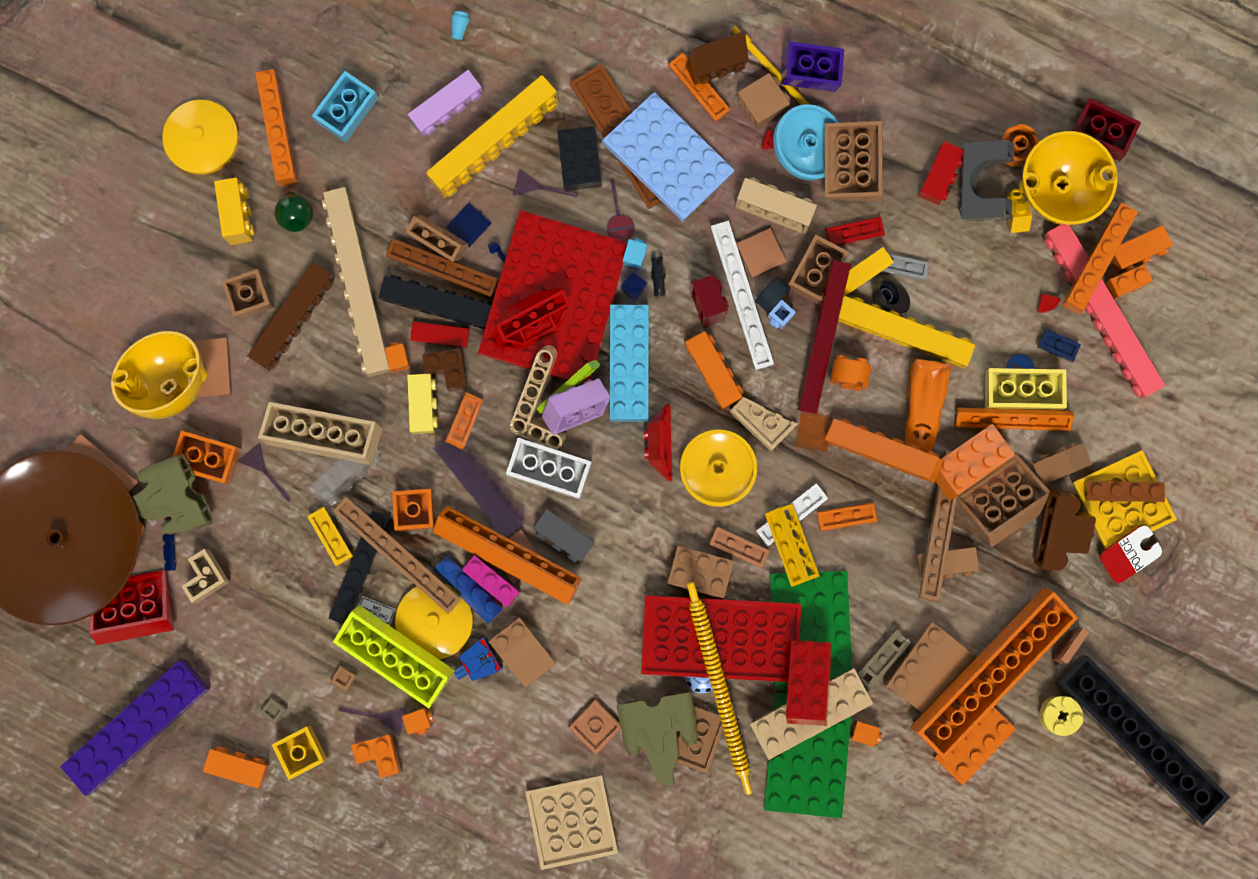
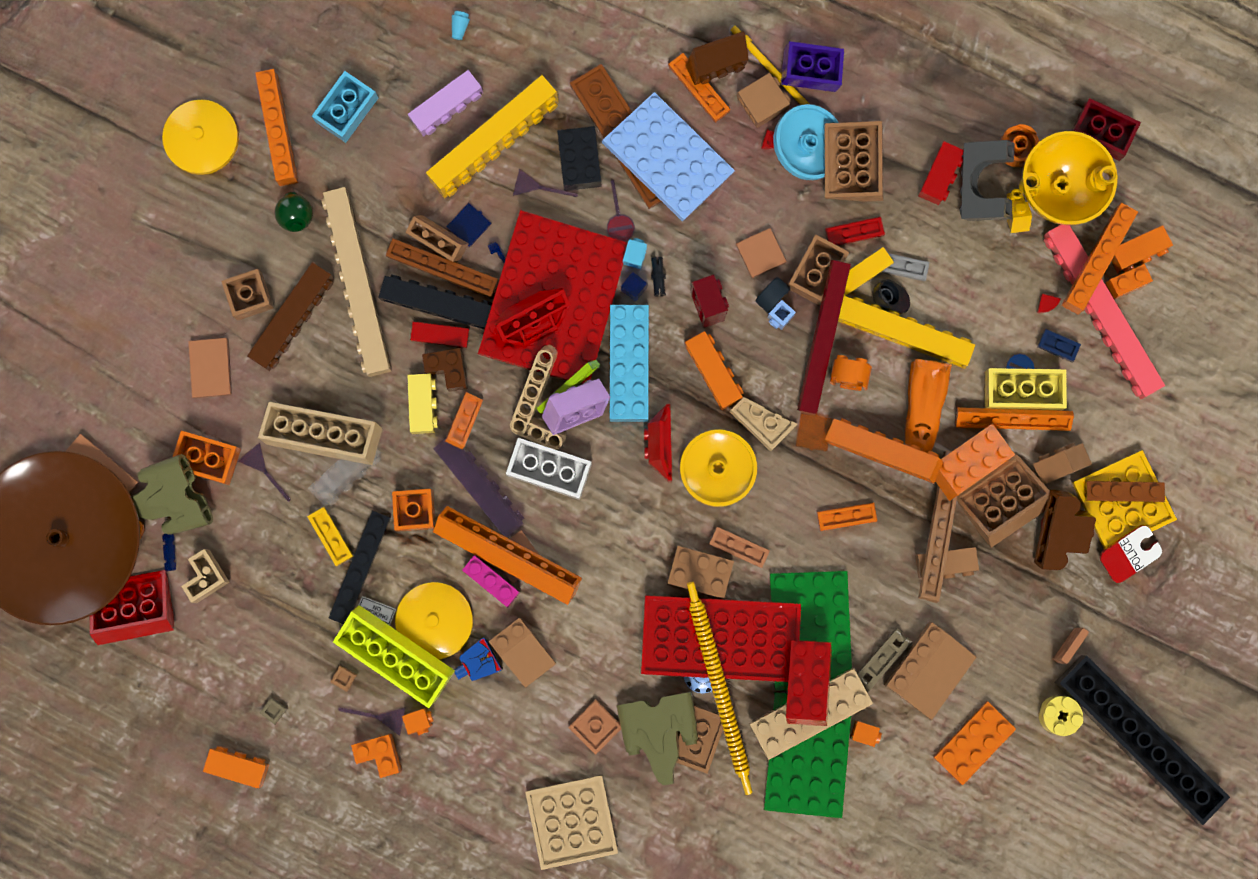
dark purple brick [60,660,210,796] -> none
yellow piece [111,331,208,419] -> none
yellow brick [214,178,255,245] -> none
yellow brick [272,725,328,780] -> none
medium nougat plate [334,497,462,614] -> none
orange brick [385,342,410,373] -> none
blue plate [433,556,503,624] -> none
dark grey brick [534,510,595,563] -> none
white plate [710,221,774,371] -> none
tan brick [735,177,817,234] -> none
white plate [756,483,828,546] -> none
yellow fence [765,504,820,587] -> none
orange brick [910,588,1078,759] -> none

